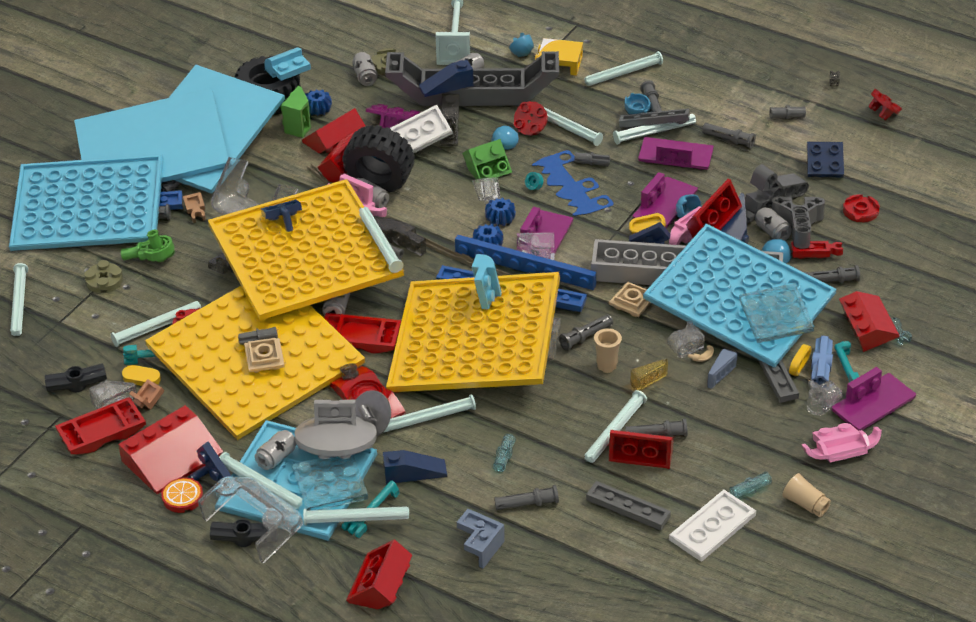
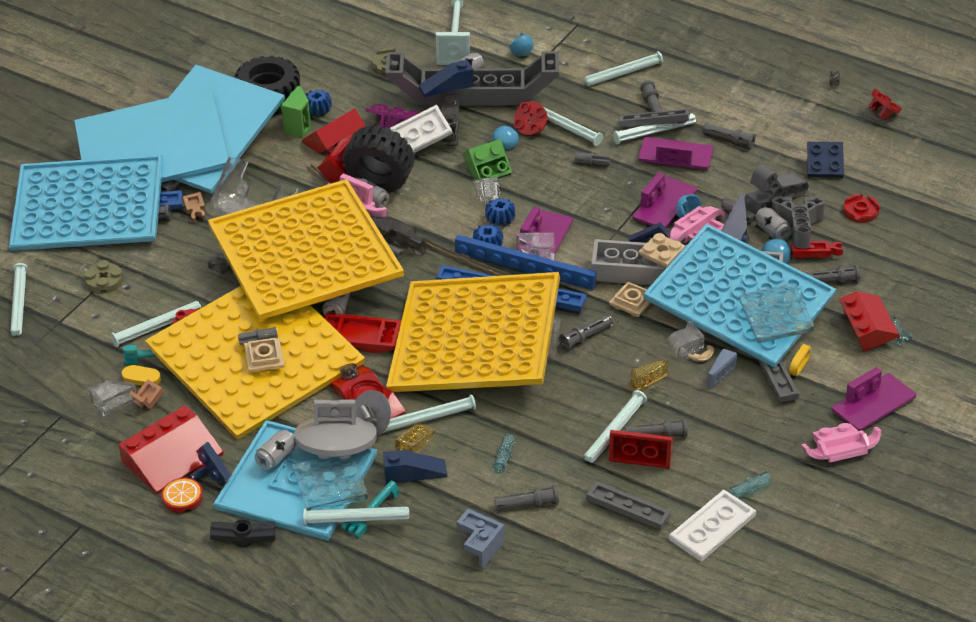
black piece [45,363,107,393] -> none
red slope [55,397,146,454] -> none
bright green pin [121,229,175,262] -> none
clear windscreen [198,477,303,564] -> none
light aqua axle [219,452,303,509] -> none
dark blue plate [261,200,302,232] -> none
medium azure brick [264,47,311,81] -> none
red slope [346,539,412,610] -> none
light grey piece [352,52,378,86] -> none
light aqua axle [359,207,404,273] -> none
medium azure brick [472,254,502,309] -> none
teal tile [525,172,544,191] -> none
blue piece [532,150,614,215] -> none
yellow panel [535,38,583,76] -> none
tan plant [594,328,622,373] -> none
dark azure hair [624,93,651,114] -> none
yellow tile [629,213,666,235] -> none
red slope [686,179,742,238] -> none
dark grey pin [769,105,806,119] -> none
tan plant [782,473,831,517] -> none
clear piece [807,380,842,415] -> none
medium blue piece [811,336,833,389] -> none
teal hinge [834,341,859,383] -> none
none -> clear yellow slope [395,422,435,453]
none -> tan piece [639,233,686,268]

